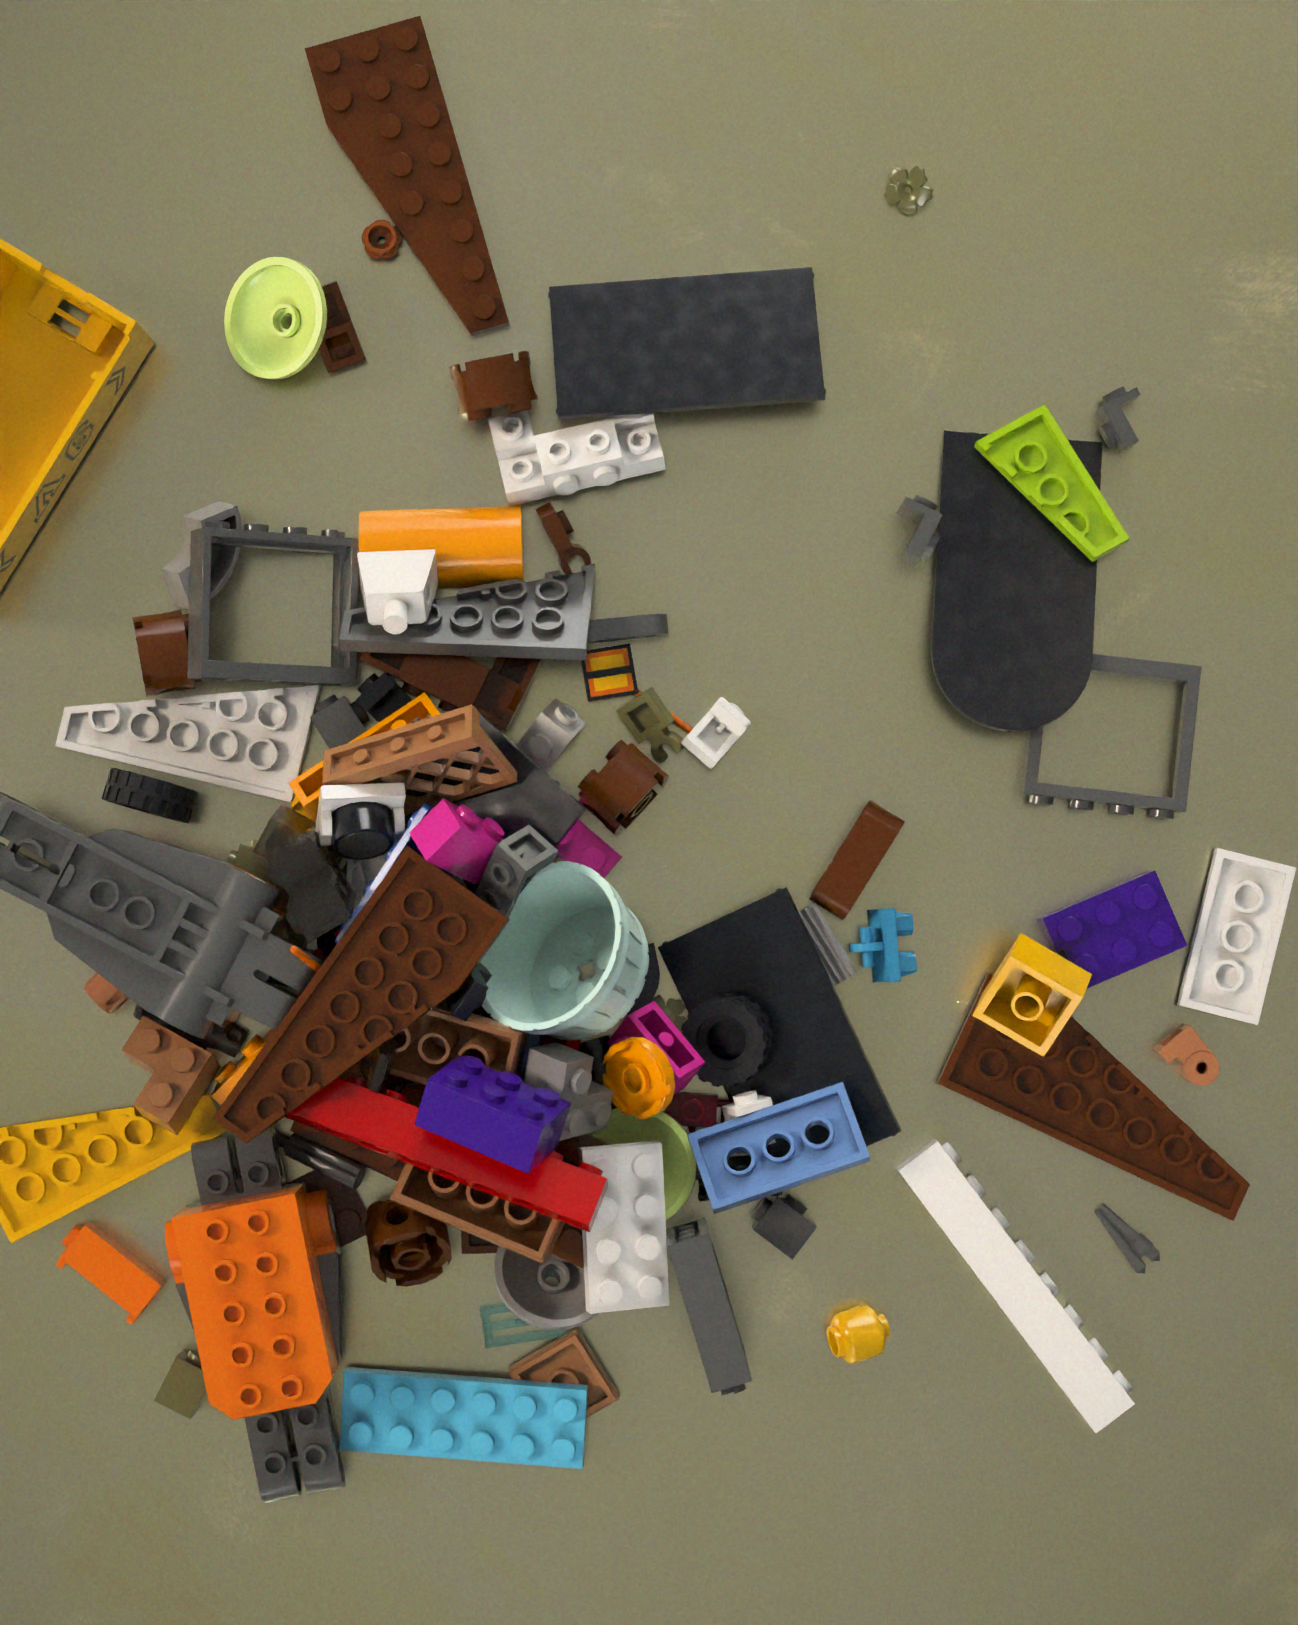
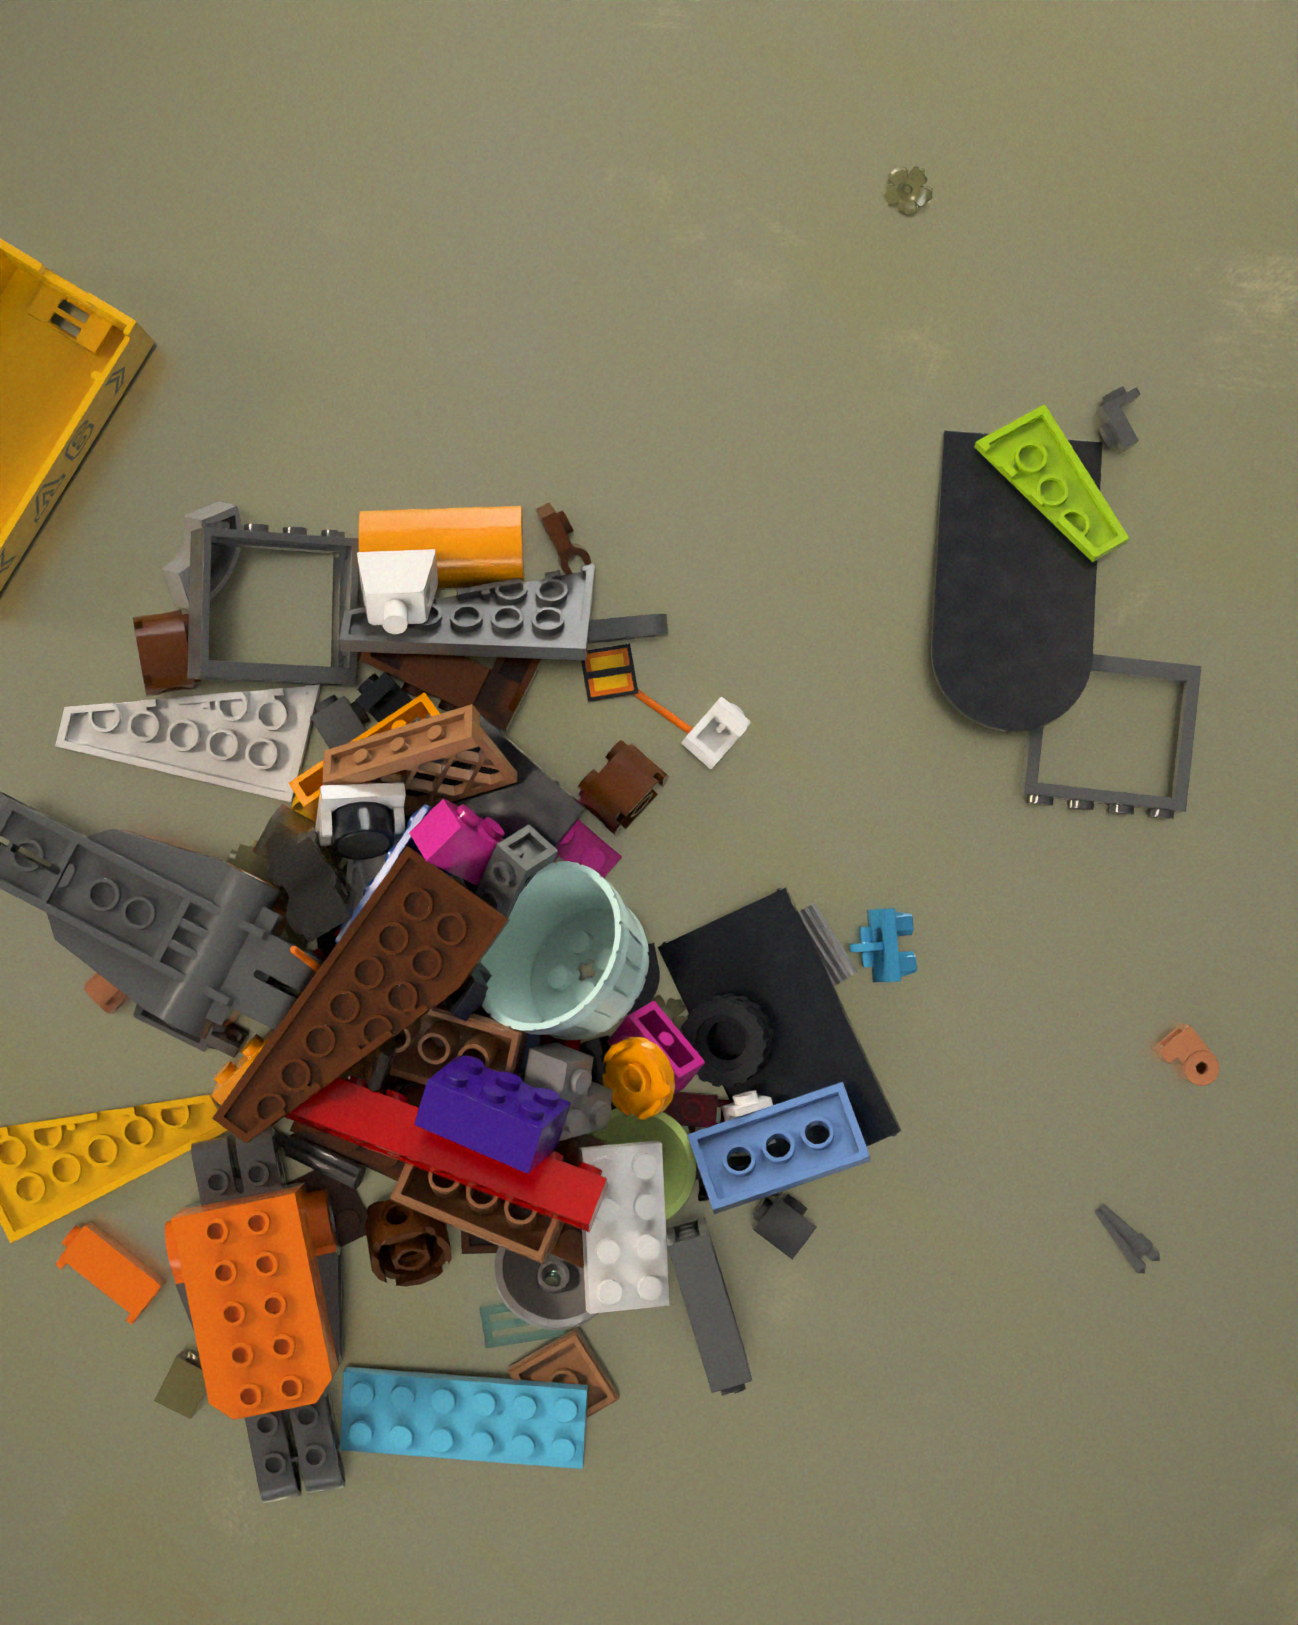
black tyre [102,767,197,823] -> none
medium nougat brick [122,1016,221,1135] -> none
yellowish green dish [224,257,327,380] -> none
reddish brown wing [305,16,509,336] -> none
reddish brown slope [319,280,366,373] -> none
dark orange plate [362,220,401,259] -> none
reddish brown brick [449,351,538,421] -> none
white bracket [488,410,666,506] -> none
white bracket [516,699,586,771] -> none
black piece [548,267,826,420] -> none
olive plate [616,687,685,764] -> none
reddish brown beam [809,800,905,920] -> none
yellow head [826,1305,890,1364] -> none
white brick [895,1139,1135,1433] -> none
dark grey bracket [896,495,942,567] -> none
reddish brown wing [937,973,1250,1221] -> none
yellow brick [972,933,1092,1057] -> none
dark purple piece [1037,870,1188,988] -> none
white plate [1177,848,1296,1025] -> none

